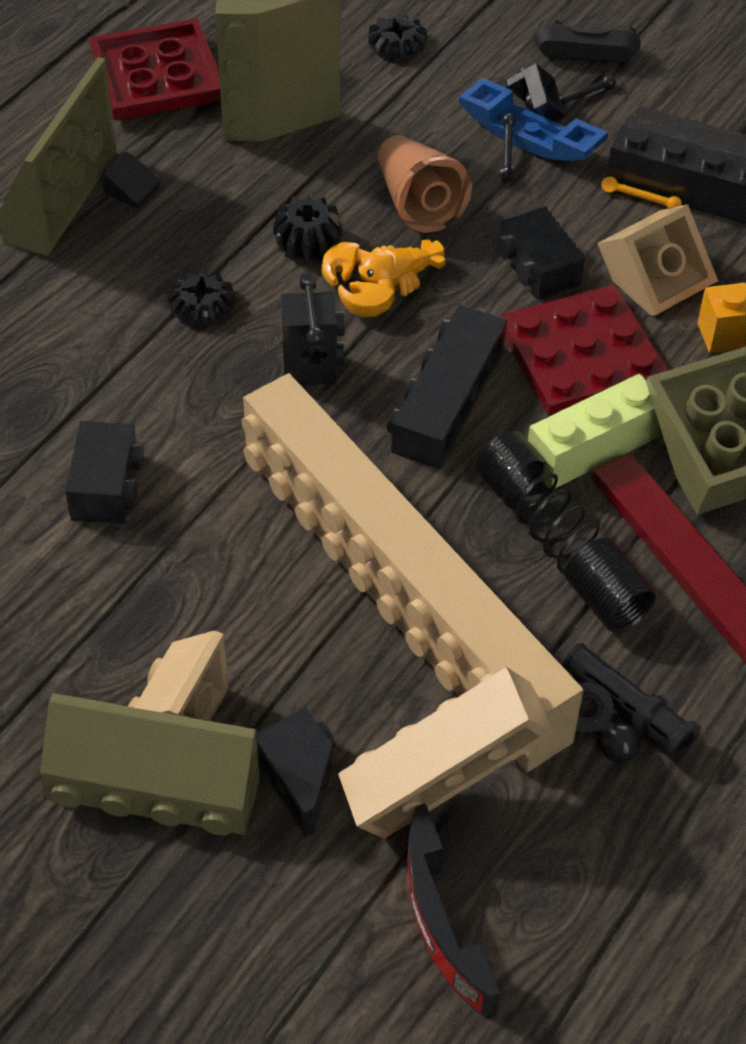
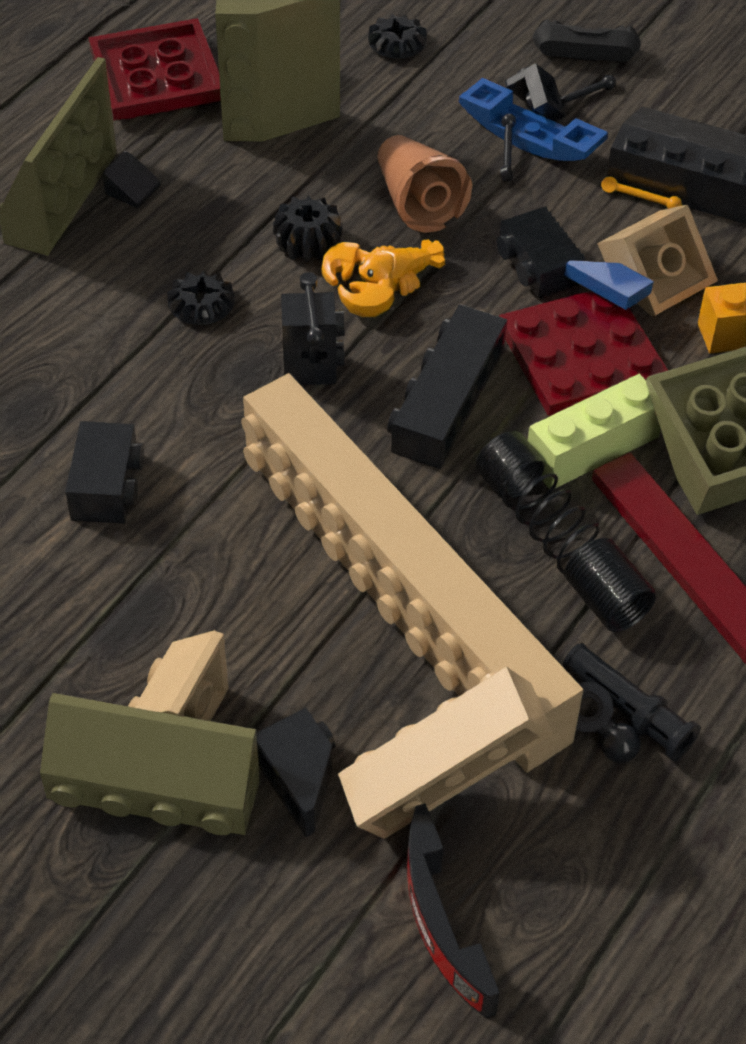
none -> blue tile [564,261,654,310]

